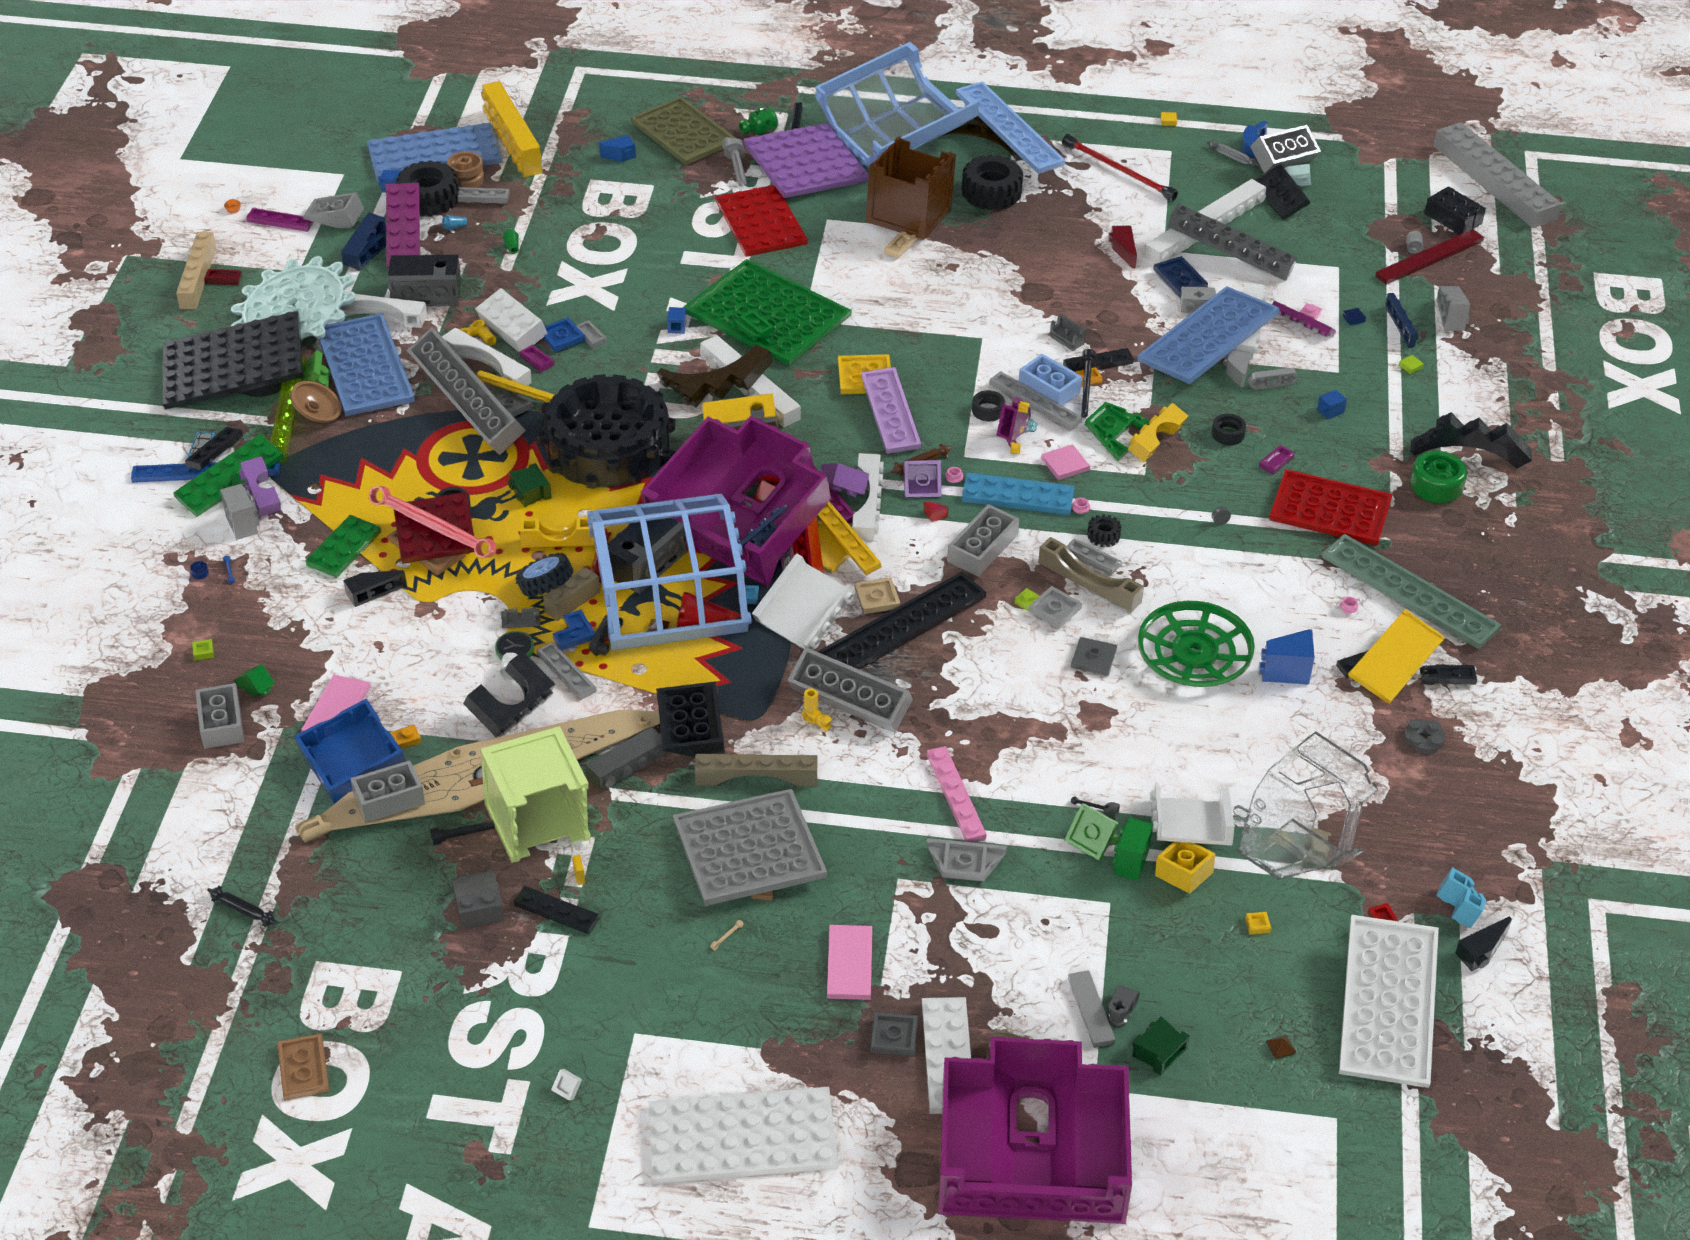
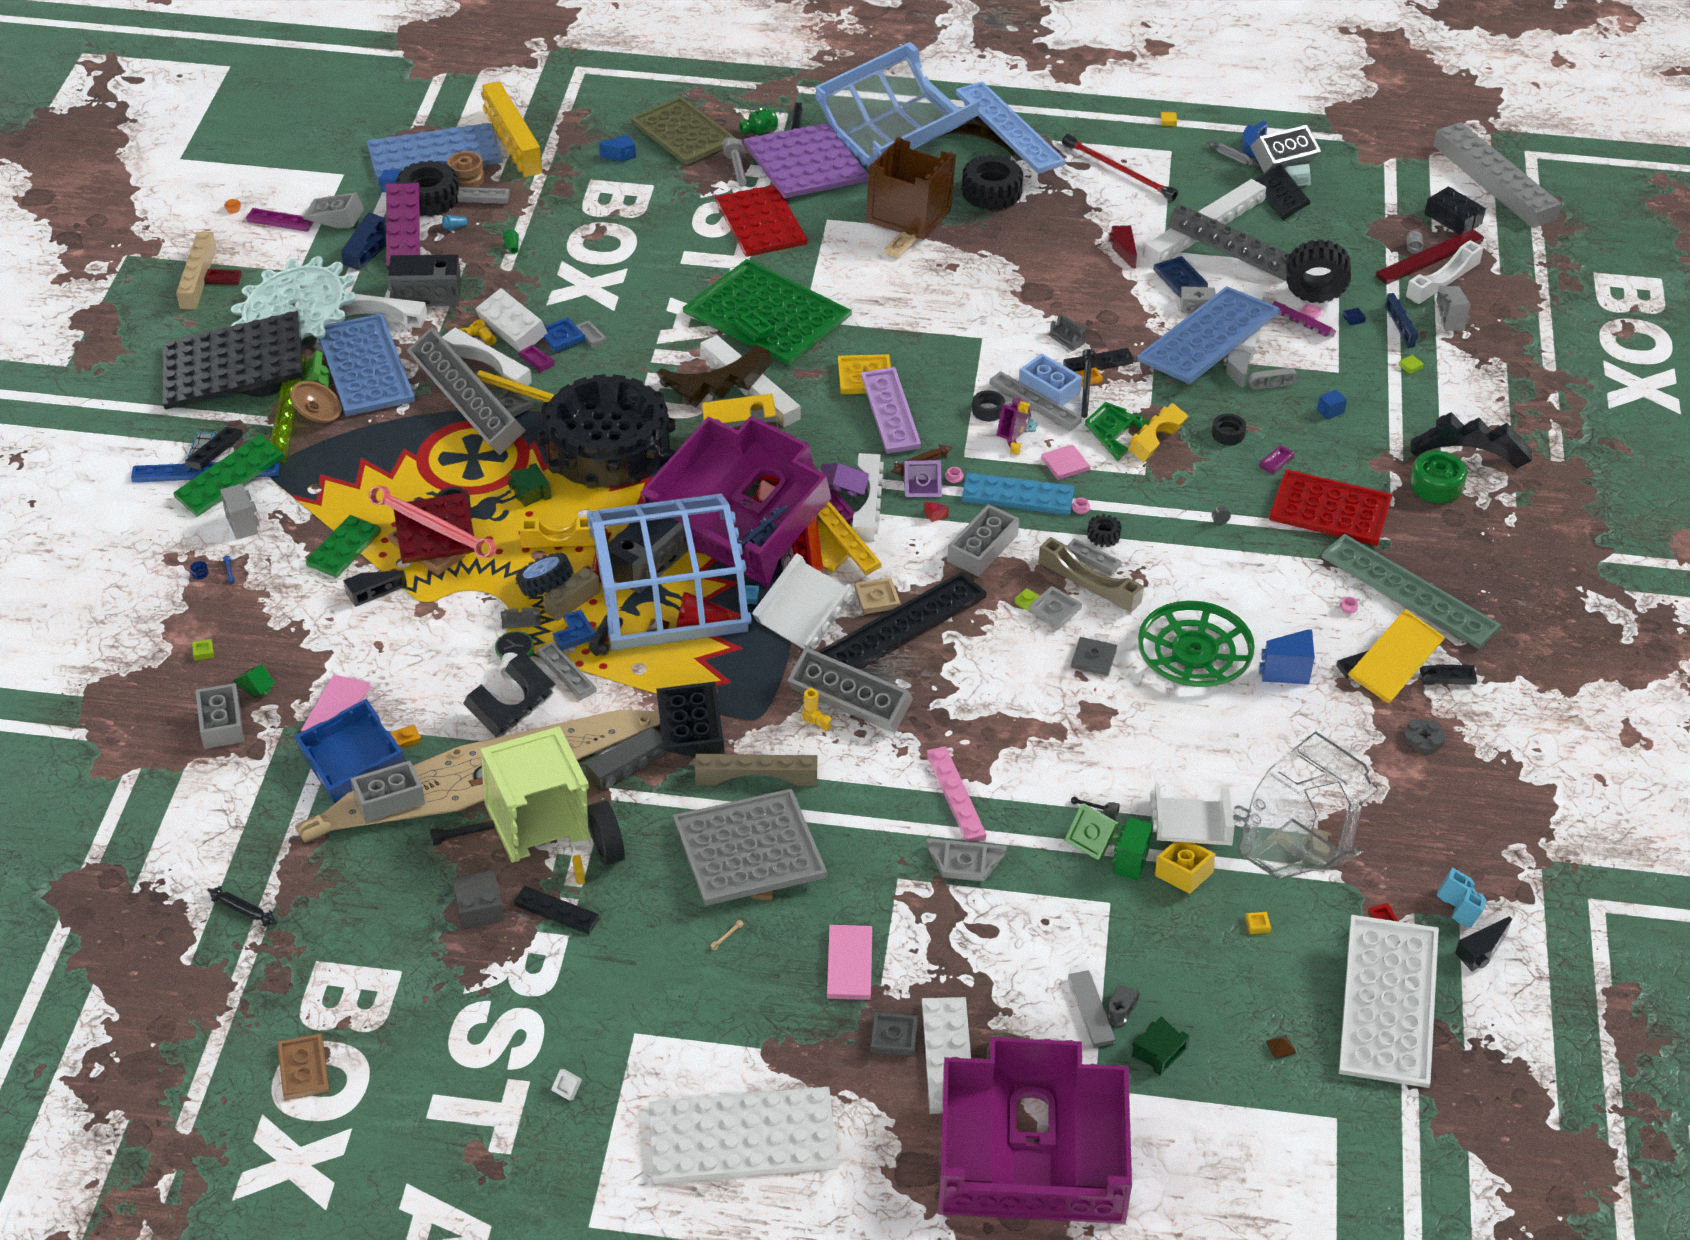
medium lavender arch [238,456,281,517] -> none
blue brick [667,307,686,334] -> none
none -> black tyre [587,800,625,866]
none -> black tyre [1286,239,1351,303]
none -> white arch [1406,240,1484,304]

